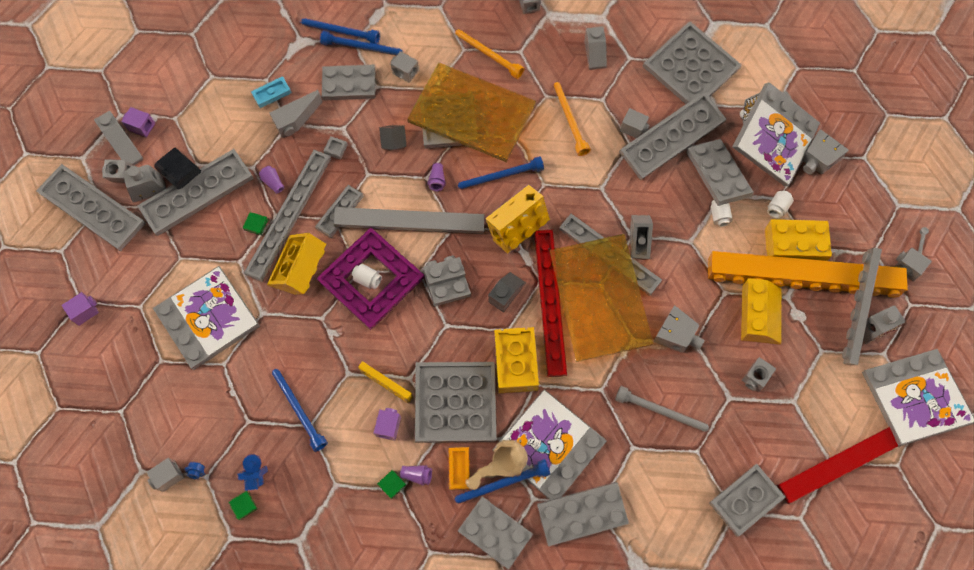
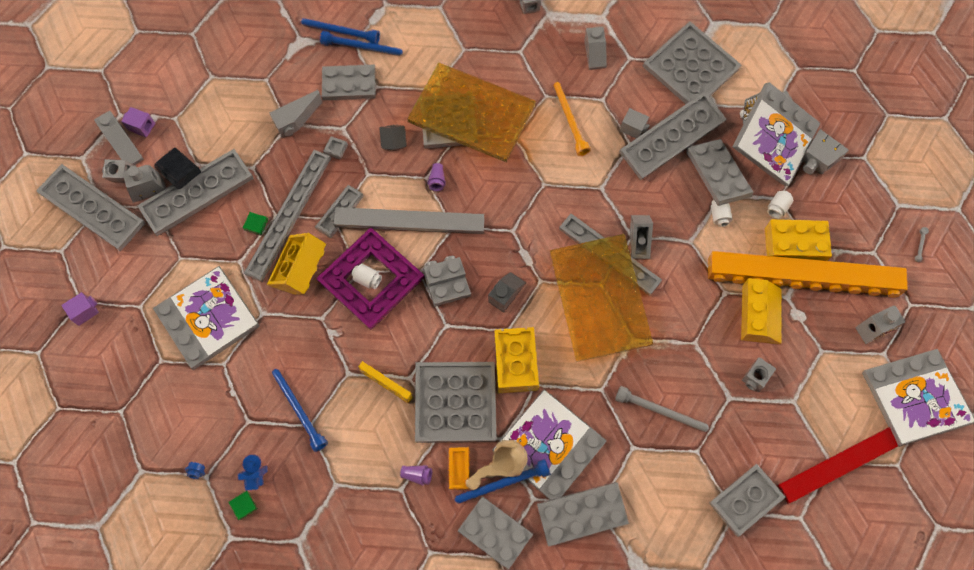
light grey brick [147,458,185,492] -> none
medium azure plate [251,76,291,108] -> none
medium lavender cone [259,166,285,194] -> none
medium lavender brick [374,408,401,441] -> none
green tile [377,470,406,500] -> none
light grey brick [390,51,419,83] -> none
light orange piece [455,29,525,79] -> none
blue piece [458,156,544,189] -> none
yellow piece [485,185,550,254] -> none
red tile [534,229,567,377] -> none
light grey torso [653,306,705,353] -> none
light grey plate [842,248,882,365] -> none
light grey brick [895,248,932,281] -> none

